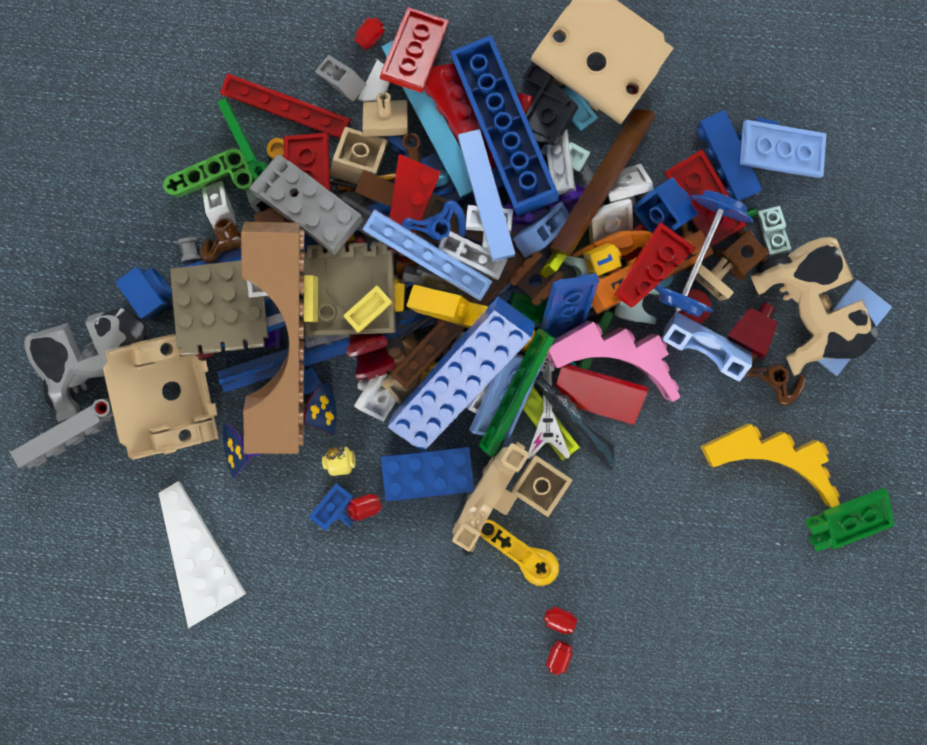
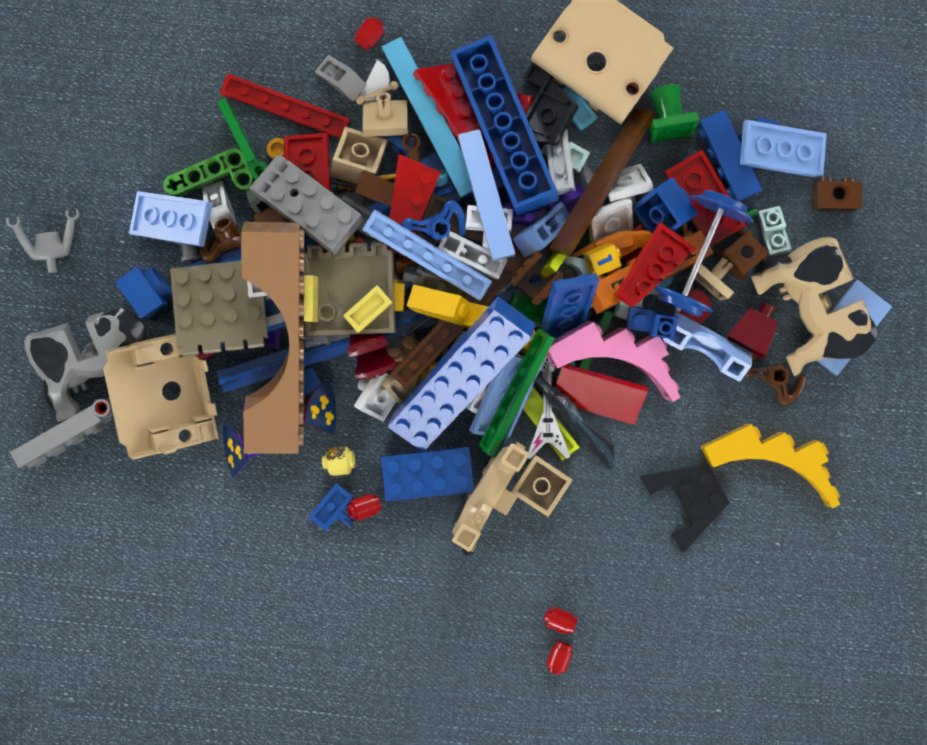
white wing [159,481,246,628] -> none
tile [379,7,449,93] -> none
yellow beam [480,519,559,586] -> none
green tile [805,488,894,552] -> none
none -> light grey piece [6,208,80,273]
none -> light blue tile [129,191,212,247]
none -> tan hinge [355,81,399,105]
none -> blue slope [625,306,678,339]
none -> black wing [640,464,730,552]
none -> green plant [648,84,699,144]
none -> reddish brown brick [812,178,862,211]

